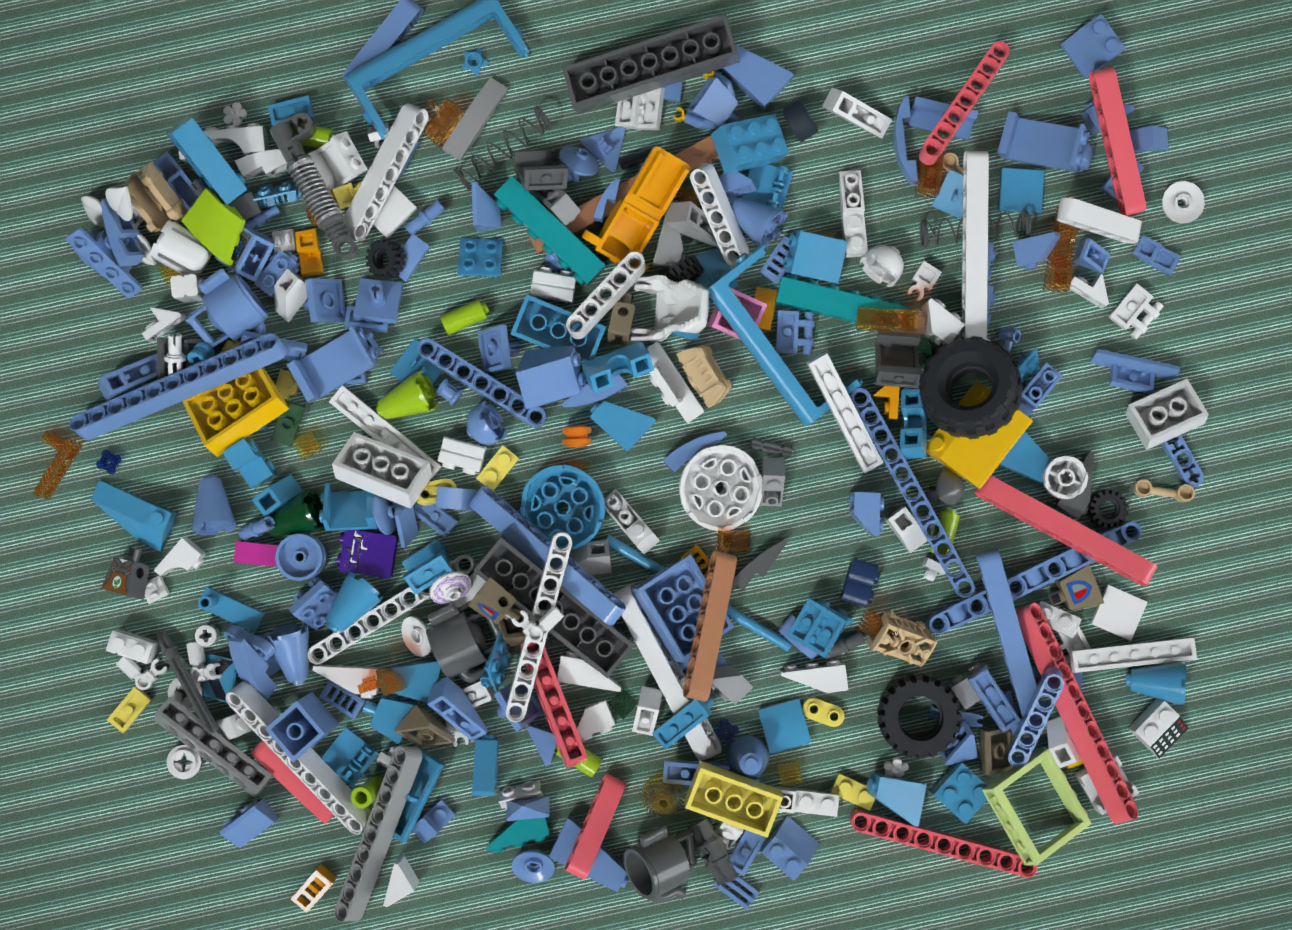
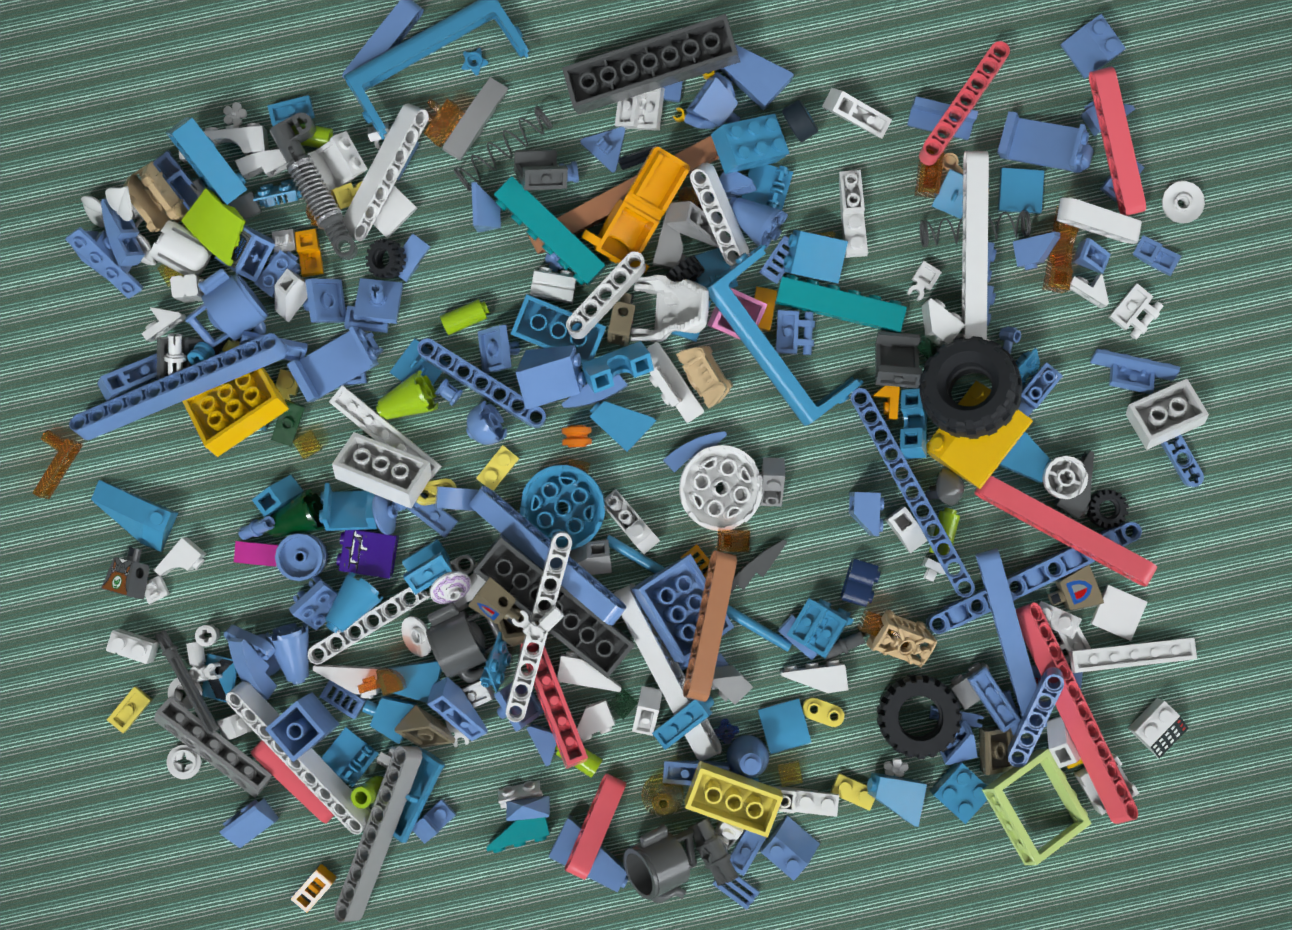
clear blue plate [96,449,122,474] -> none
white bar [116,657,169,690] -> none
medium blue cone [192,474,236,535] -> none
dark azure piece [197,587,266,633] -> none
dark azure brick [222,438,277,489] -> none
medium blue bar [244,205,281,228] -> none
white slope [383,855,420,907] -> none
medium blue slope [394,503,418,548] -> none
medium blue pin [404,199,446,235] -> none
white brick [438,436,487,475] -> none
dark azure hinge [457,238,503,278] -> none
dark azure slope [472,734,499,796] -> none
medium blue dish [512,850,555,883] -> none
light grey slope [528,189,581,226] -> none
medium blue dish [559,146,599,176] -> none
medium blue slope [594,179,620,223] -> none
dark grey axle [750,438,792,457] -> none
white plate [807,352,883,473] -> none
coral beam [849,809,1037,878] -> none
clear orange slope [856,308,928,335] -> none
white cylinder [860,245,904,287] -> none
medium blue slope [893,96,918,185] -> none
dark azure cone [1126,662,1186,705] -> none
medium blue slope [1129,125,1169,153] -> none
tan bar [1134,479,1195,503] -> none

